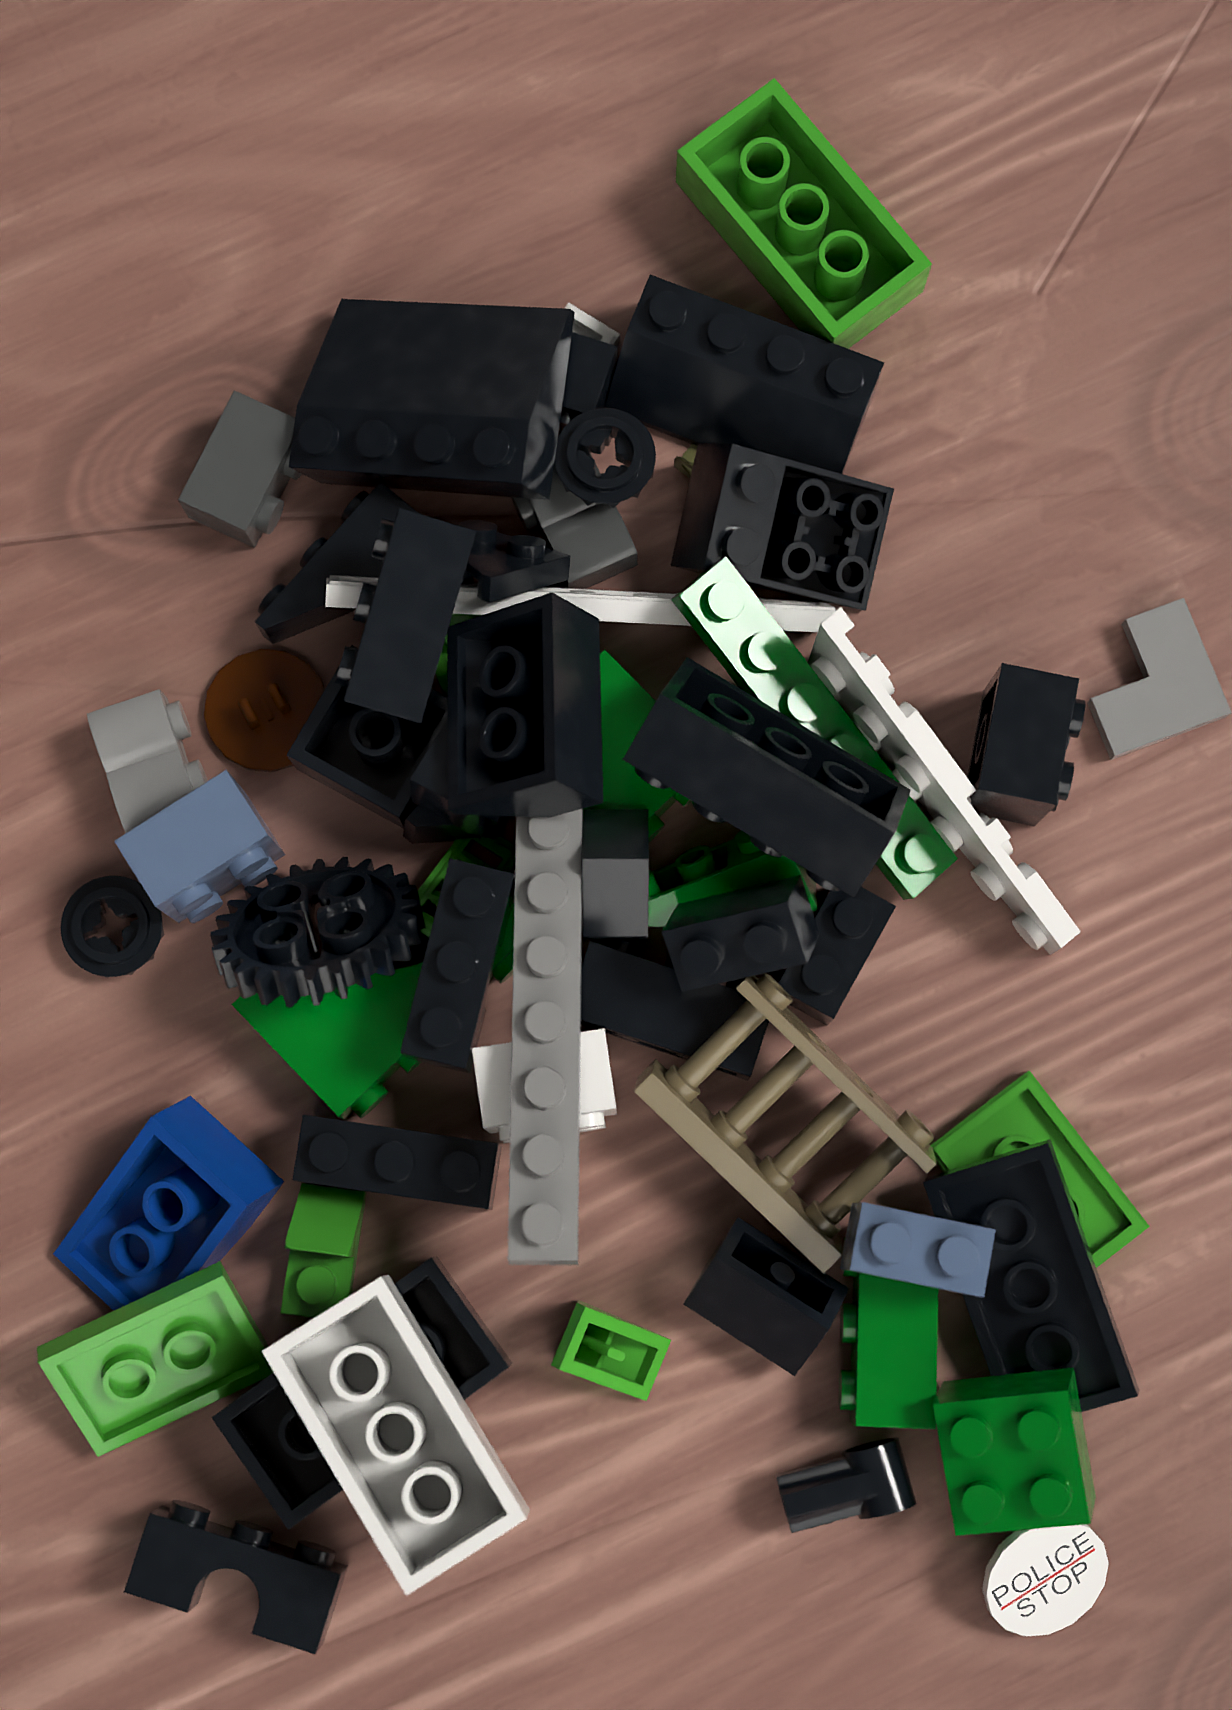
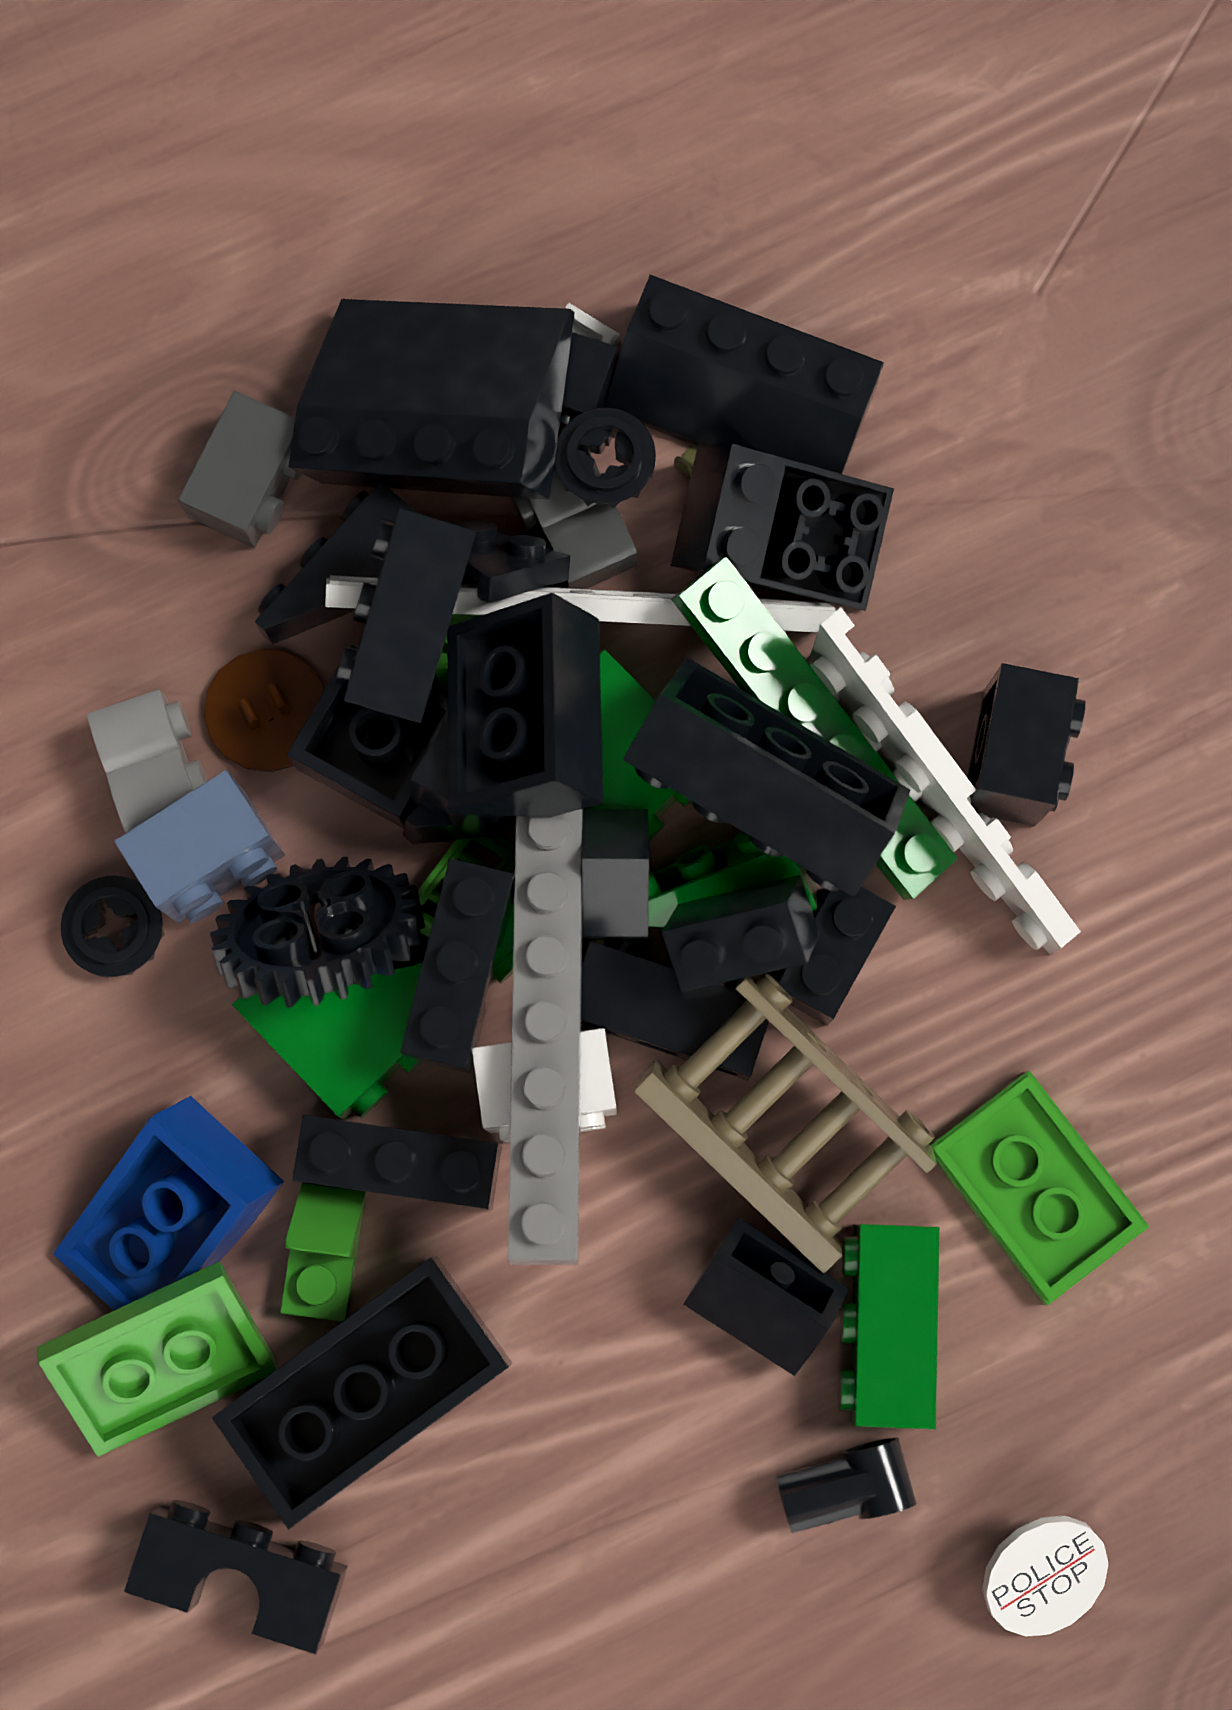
white brick [262,1275,530,1596] -> none
bright green slope [551,1300,671,1401] -> none
bright green brick [676,78,932,349] -> none
sand blue brick [840,1202,996,1297] -> none
black plate [923,1139,1139,1412] -> none
green brick [933,1368,1096,1536] -> none
light grey tile [1087,598,1232,760] -> none

